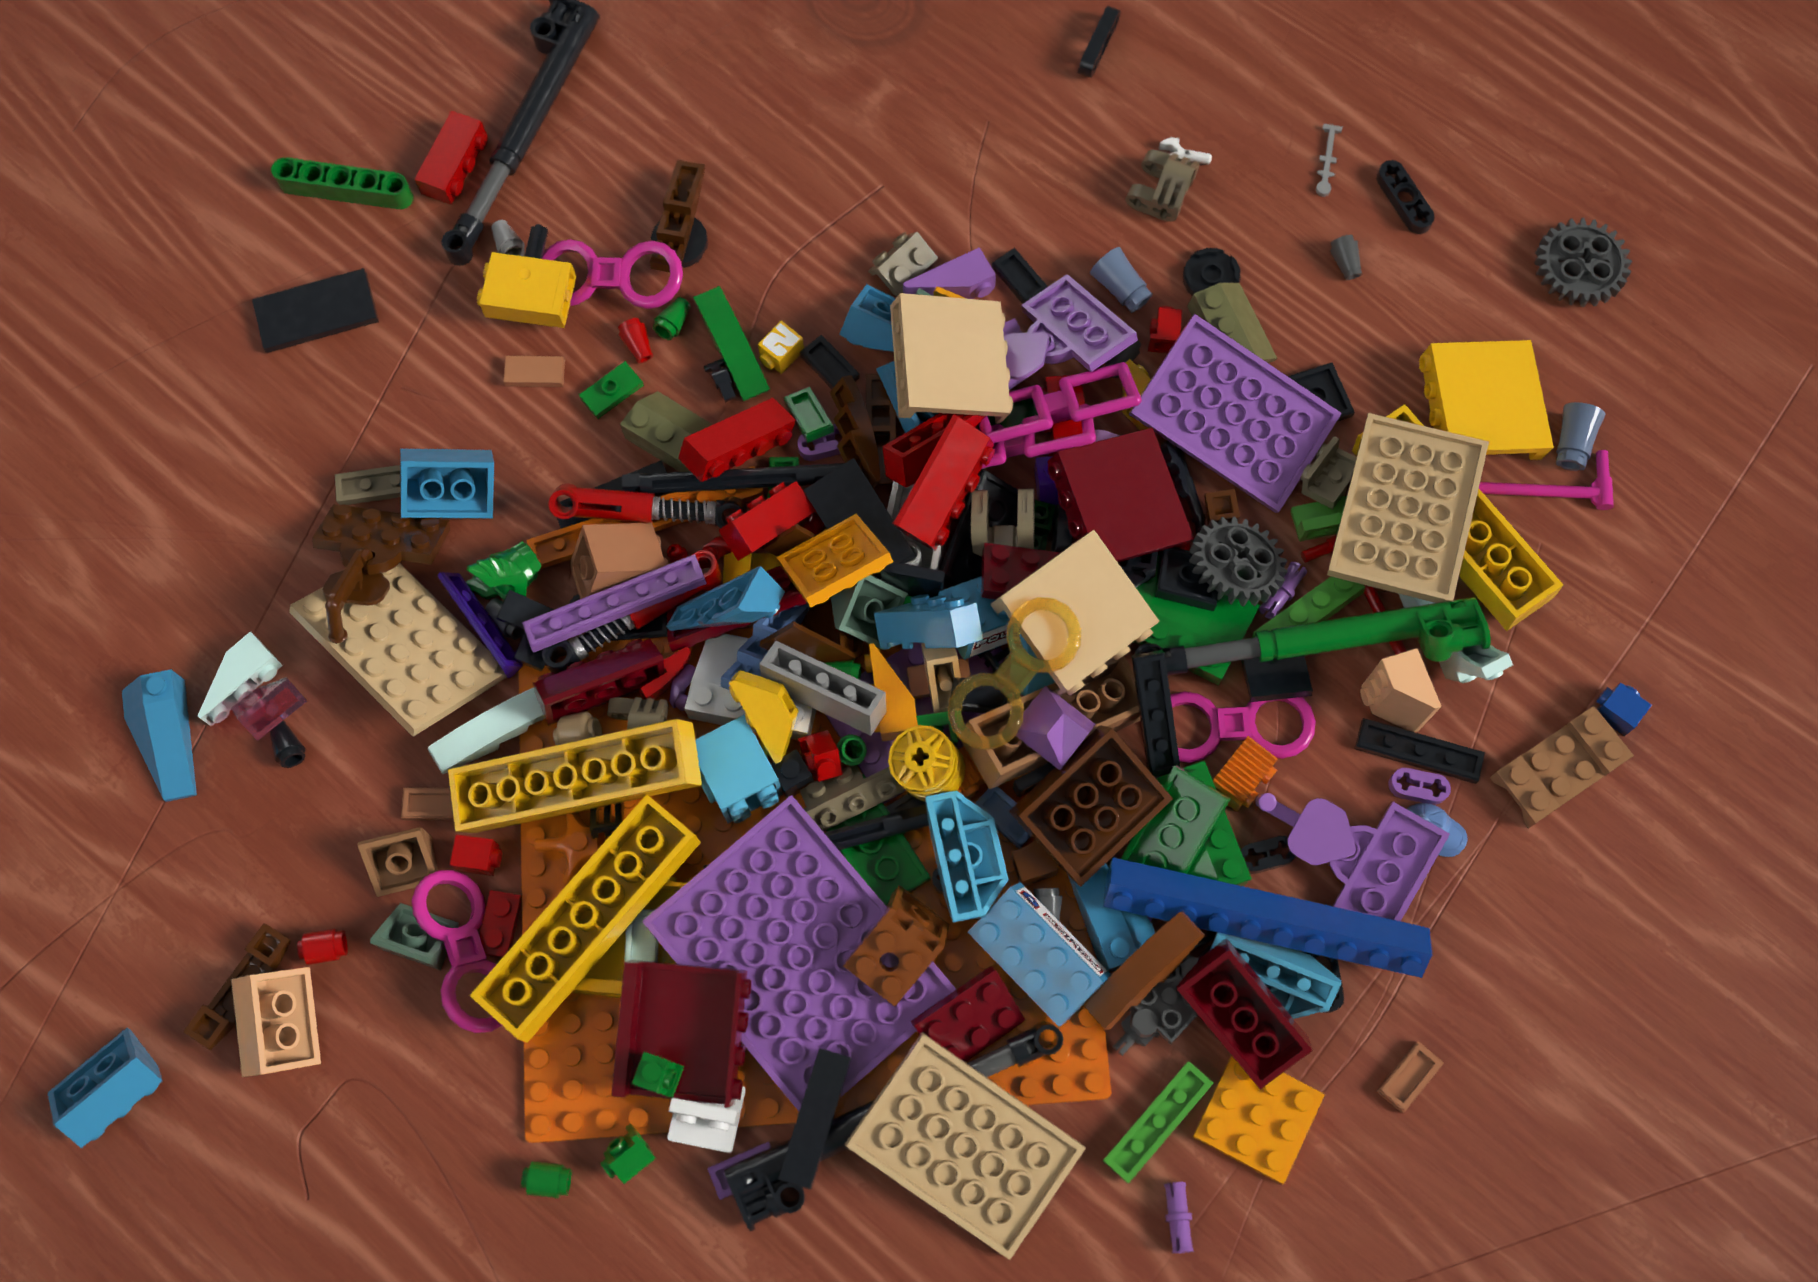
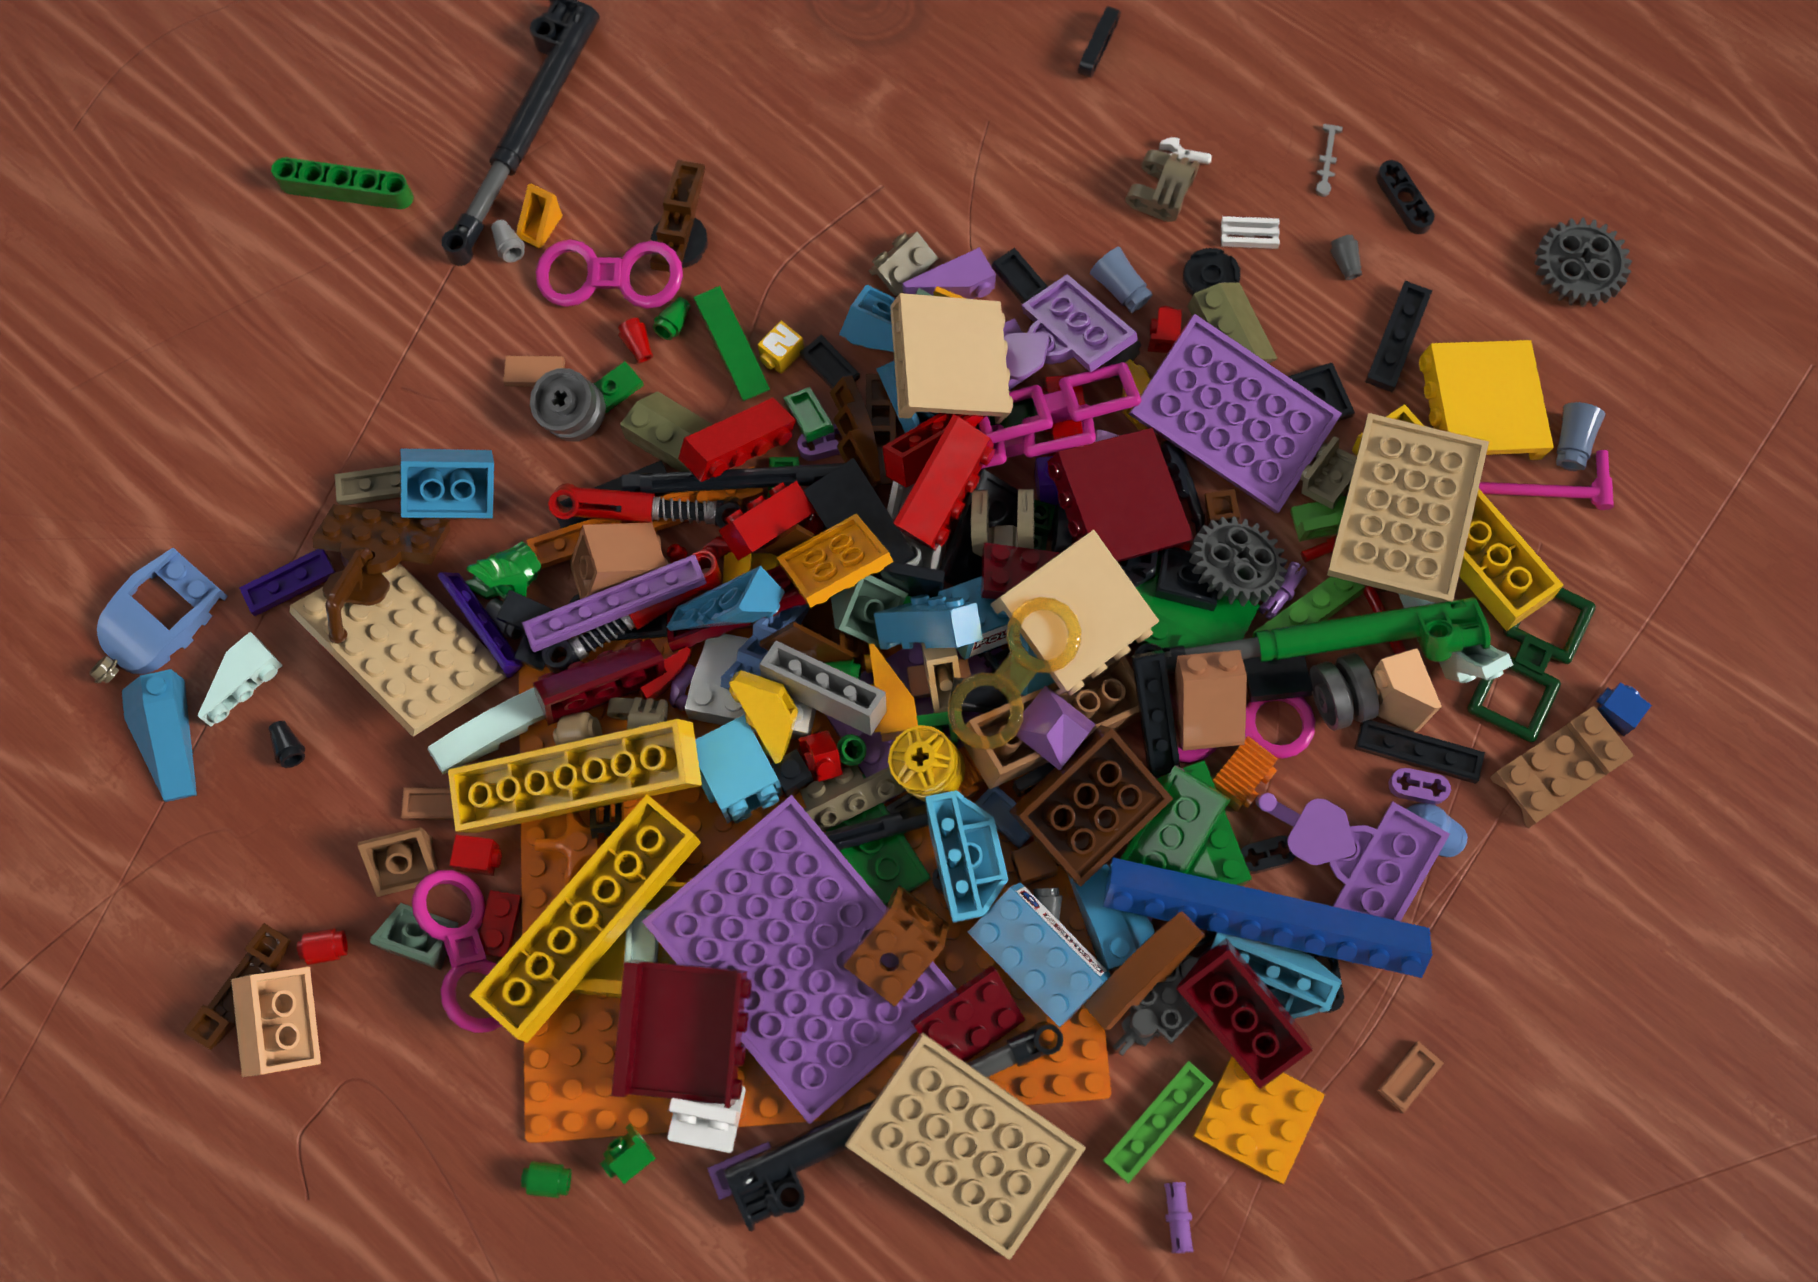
dark azure slope [47,1027,163,1148] -> none
clear pink slope [231,677,307,741] -> none
black tile [252,268,379,353] -> none
red brick [414,110,488,205] -> none
yellow piece [477,224,576,328] -> none
green brick [632,1052,684,1098] -> none
black piece [703,359,736,402] -> none
black tile [778,1048,852,1190] -> none
none -> dark tan plate [89,656,119,684]
none -> medium blue slope [97,548,228,674]
none -> dark purple plate [239,549,336,616]
none -> light orange slope [516,183,563,248]
none -> flat silver wheel [530,368,606,441]
none -> nougat slope [1171,650,1247,751]
none -> white tile [1221,216,1280,249]
none -> flat silver wheel [1310,653,1379,731]
none -> black plate [1365,281,1432,393]
none -> dark green bar [1467,588,1596,743]

